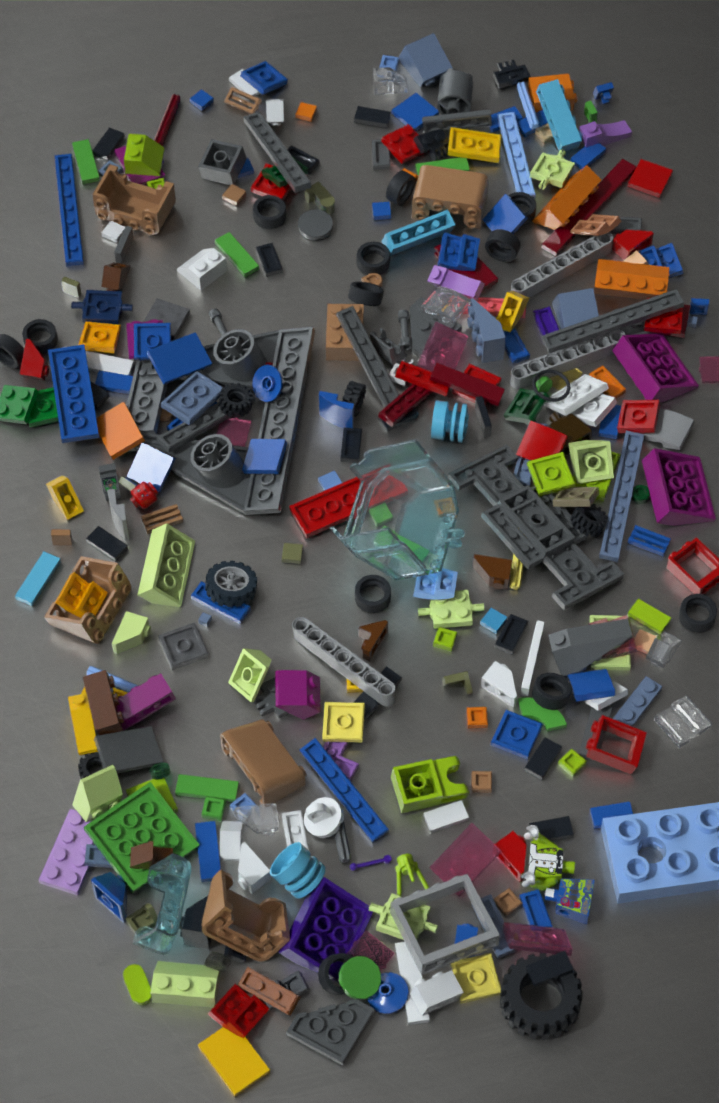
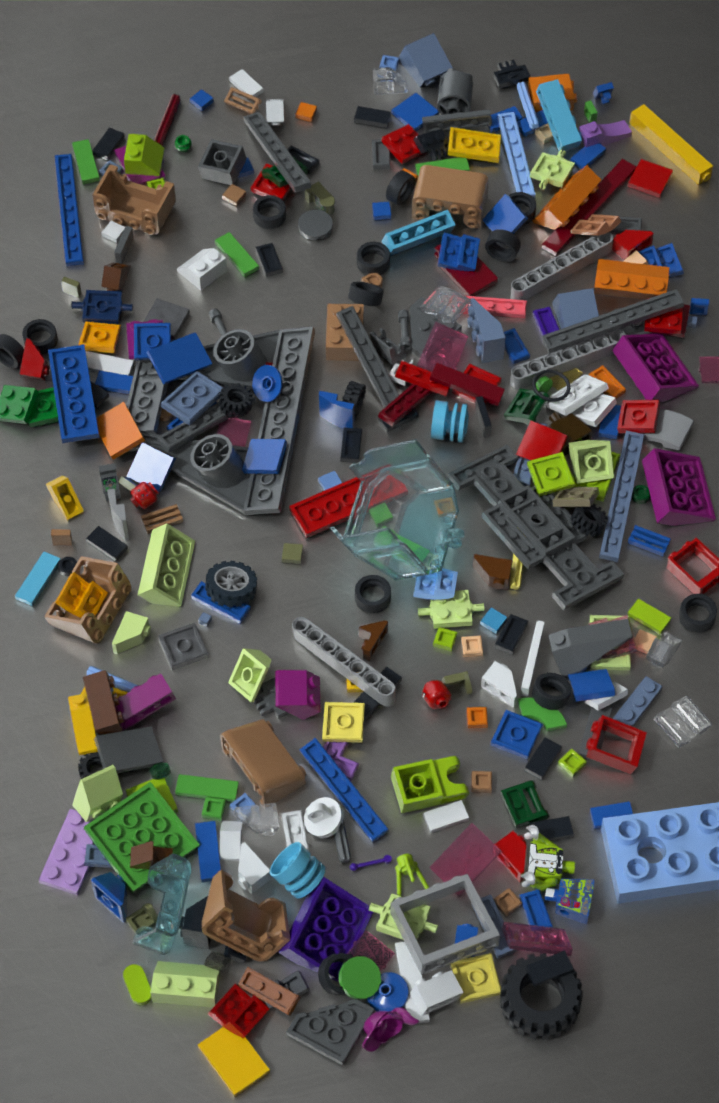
blue tile [240,61,288,95] -> none
medium lavender slope [427,265,485,300] -> none
yellow slope [496,291,529,332] -> none
none -> black tile [58,557,77,576]
none -> green plate [175,135,192,151]
none -> magenta hair [362,1007,419,1052]
none -> red head [422,680,451,710]
none -> light nougat tile [461,635,483,657]
none -> dark green plate [500,780,550,829]
none -> yellow brick [629,104,713,185]

